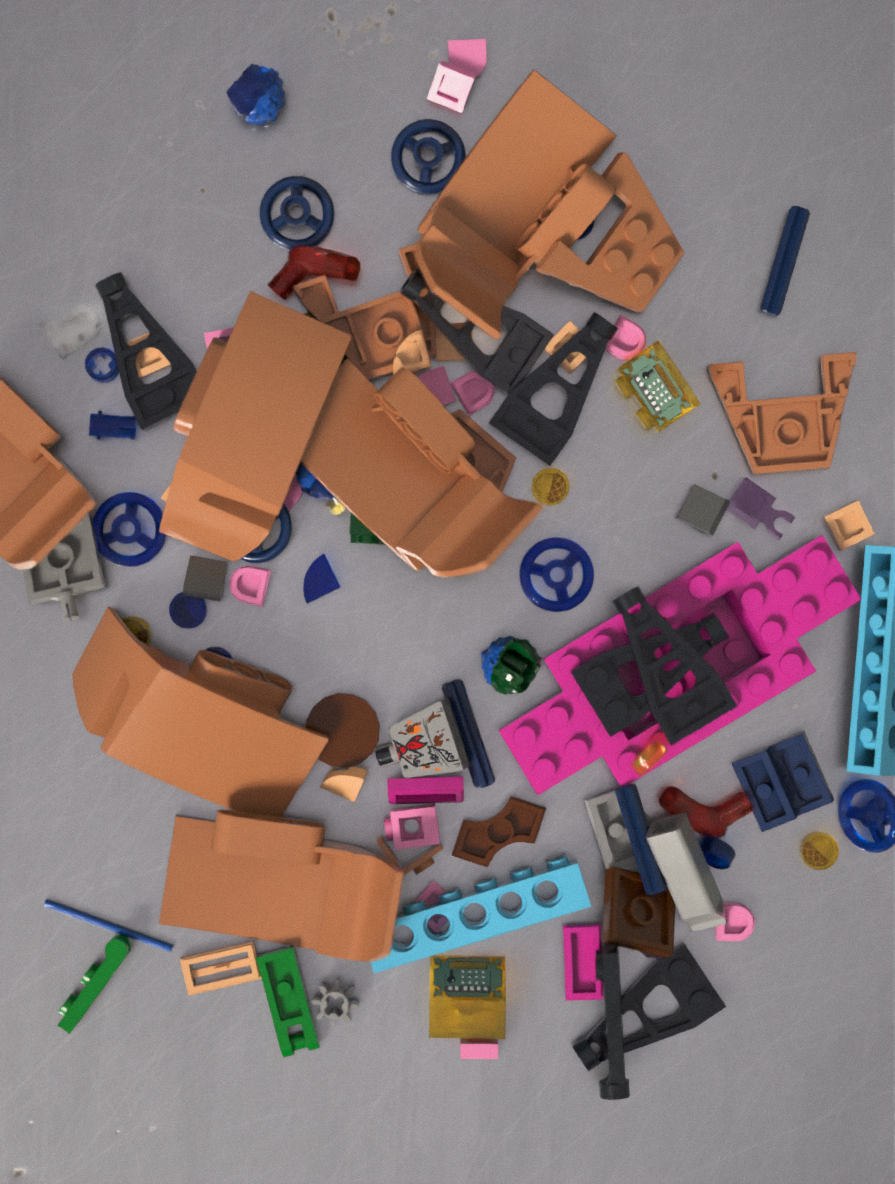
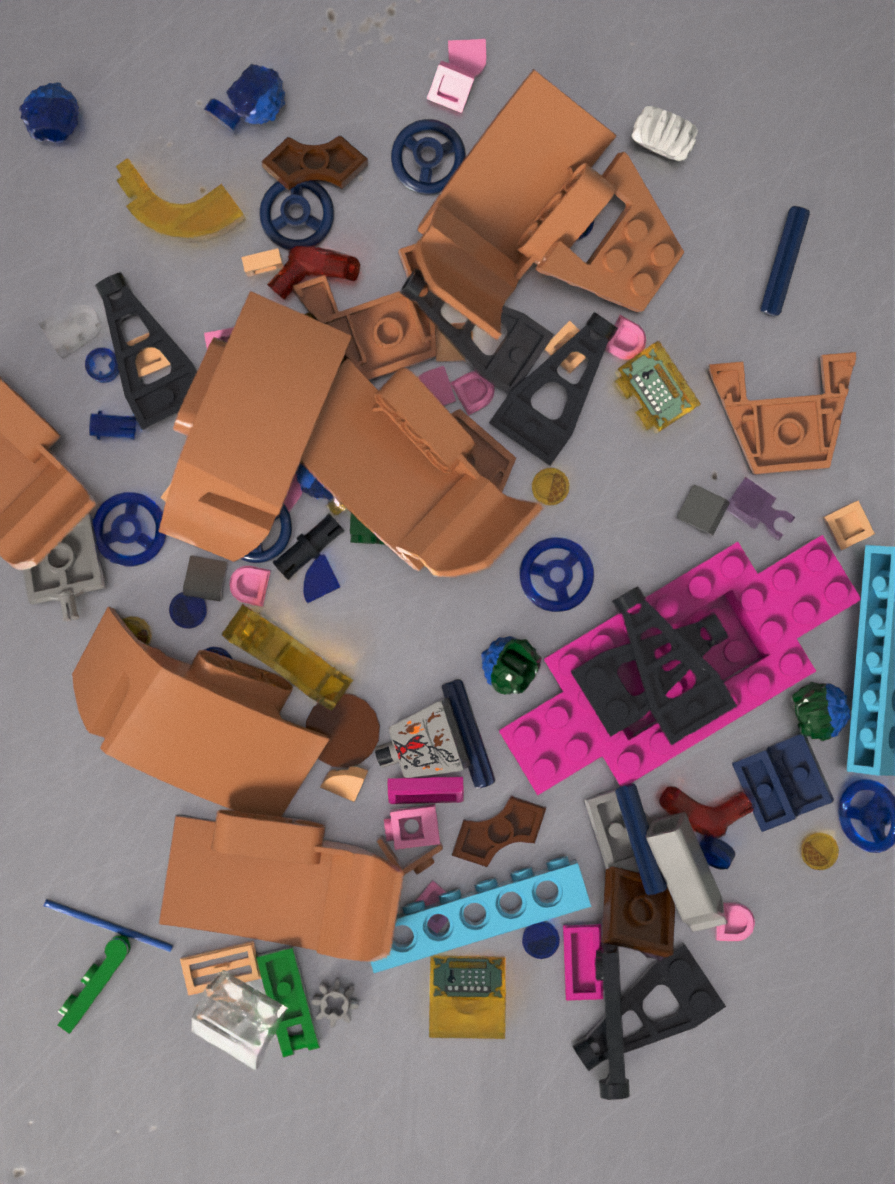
light nougat tile [393,330,431,375] -> none
bright pink tile [460,1037,498,1059] -> none
tile [631,740,668,776] -> none
none -> clear blue piece [19,82,79,144]
none -> clear yellow arch [116,158,246,243]
none -> clear slope [191,970,287,1070]
none -> clear blue tile [203,98,241,132]
none -> clear yellow arch [221,604,353,711]
none -> light nougat tile [241,248,284,277]
none -> reddish brown tile [261,136,368,190]
none -> black pin [273,513,345,580]
none -> clear blue tile [522,921,560,959]
none -> white gear [631,106,698,161]
none -> dark green piece [792,681,851,742]

